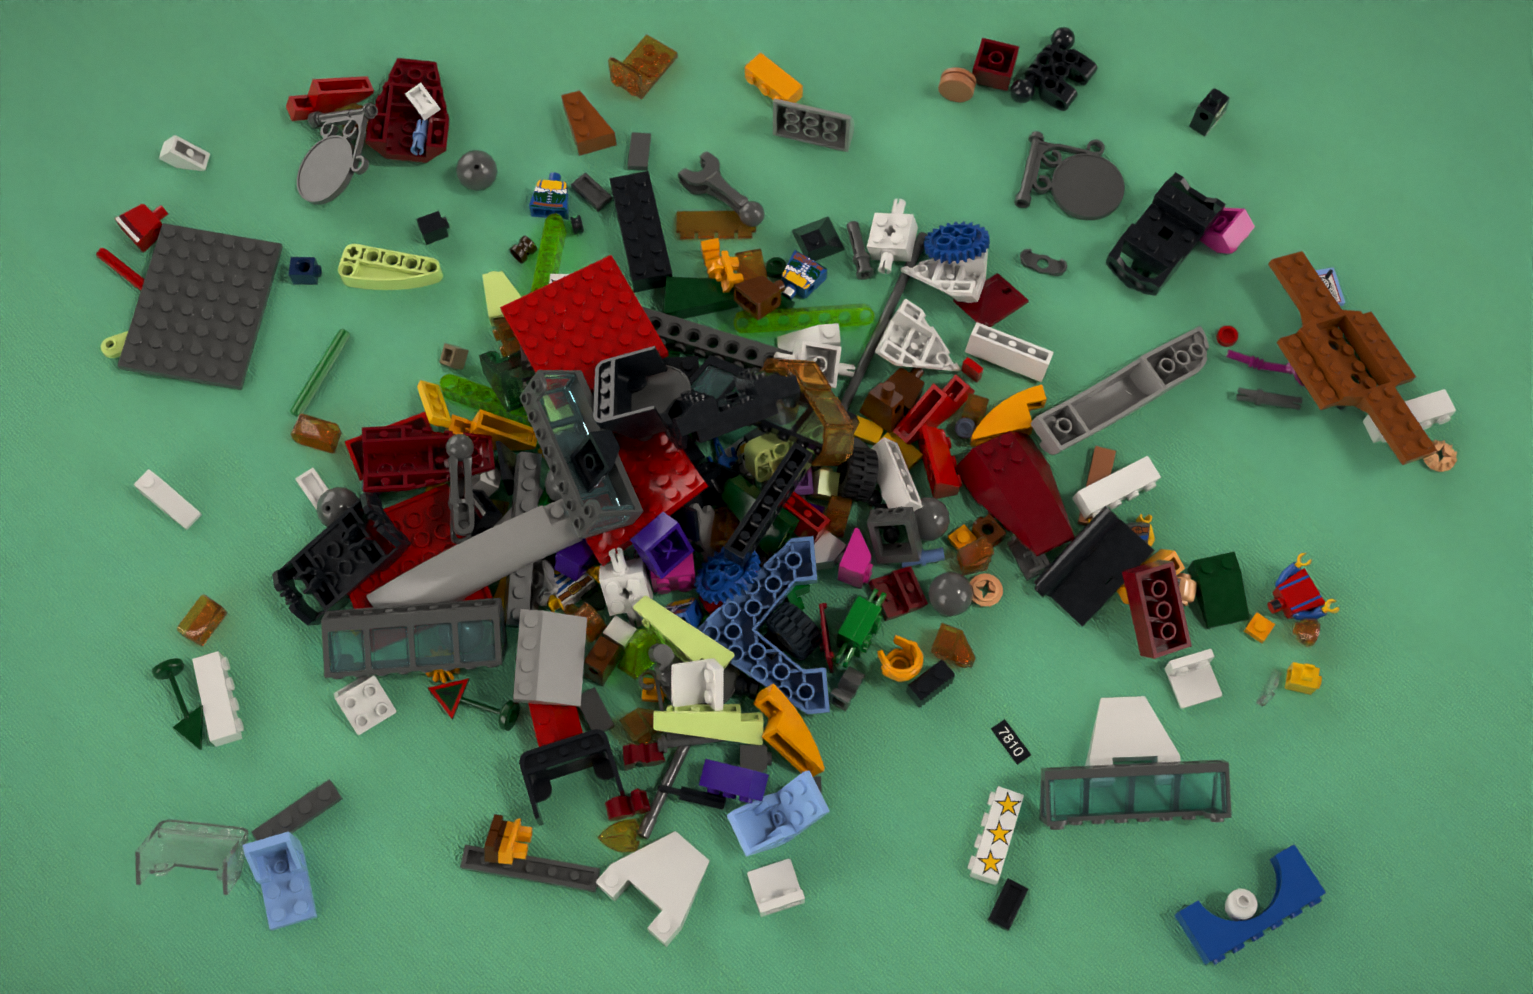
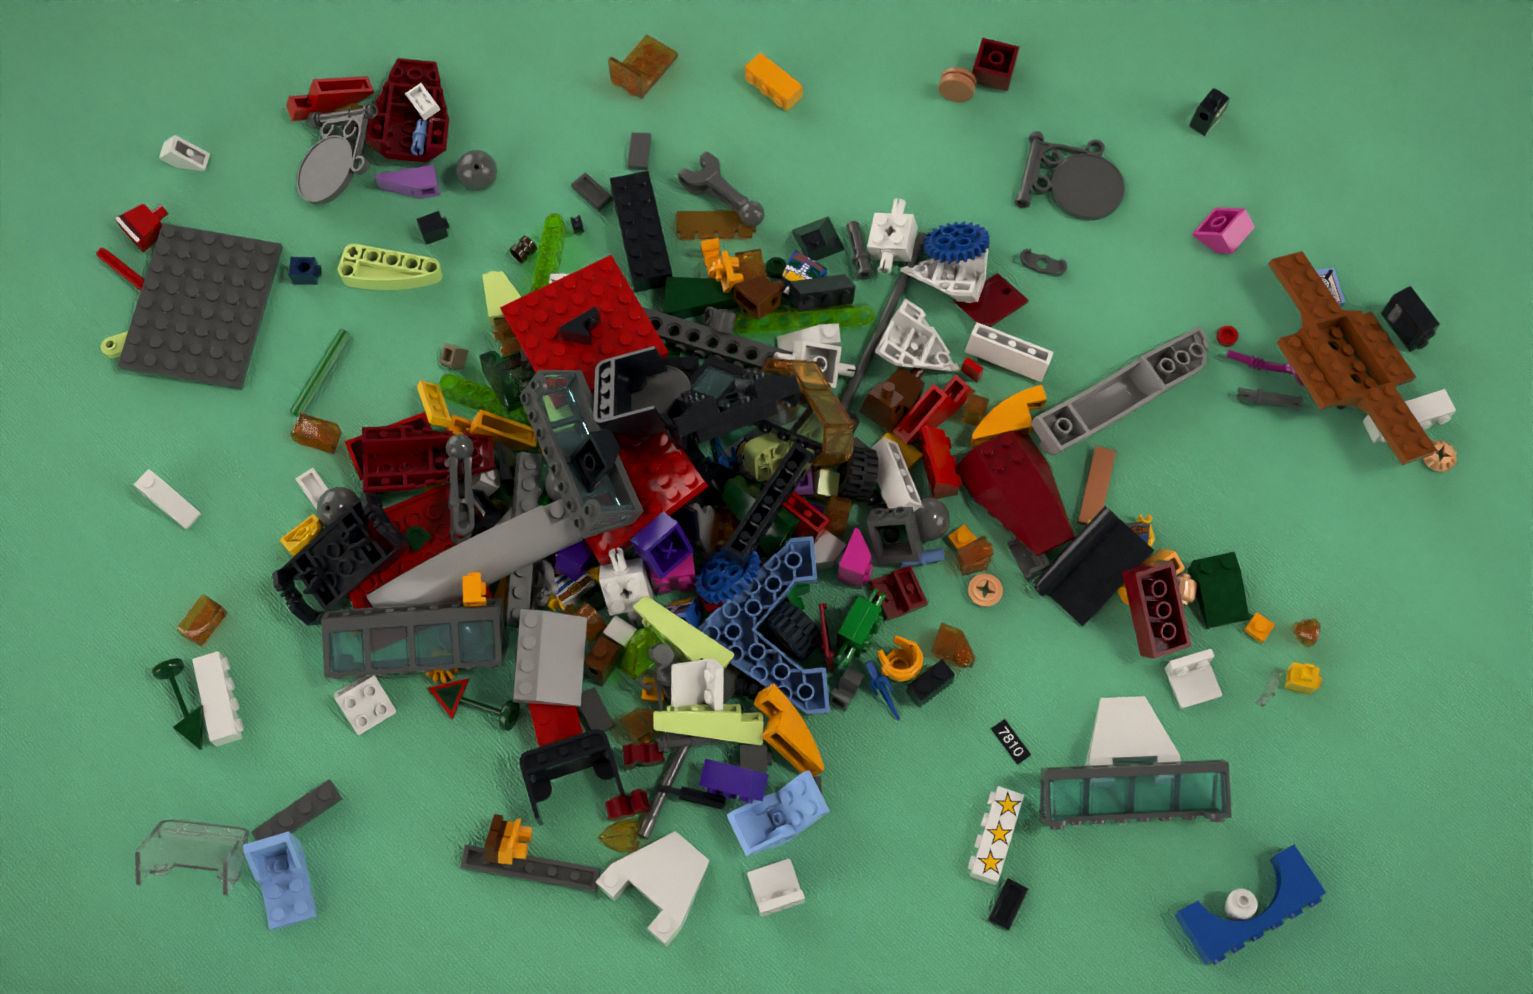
torso [529,172,569,220] -> none
dark orange wedge [561,90,617,156] -> none
light grey slope [773,98,855,152] -> none
yellow tile [844,415,885,445] -> none
dark grey piece [928,572,973,617] -> none
sand blue plate [955,418,976,439] -> none
reddish brown brick [972,514,1006,553] -> none
black connector [1010,27,1098,111] -> none
white brick [1072,456,1161,519] -> none
black piece [1106,172,1226,296] -> none
torso [1267,553,1340,622] -> none
none -> yellow plate [279,514,324,557]
none -> medium lavender slope [375,165,440,199]
none -> dark green tile [405,526,432,553]
none -> light orange brick [462,572,487,607]
none -> black slope [559,307,601,345]
none -> dark grey piece [703,306,737,334]
none -> black brick [788,274,856,312]
none -> blue piece [864,660,900,720]
none -> black window [1381,286,1440,352]

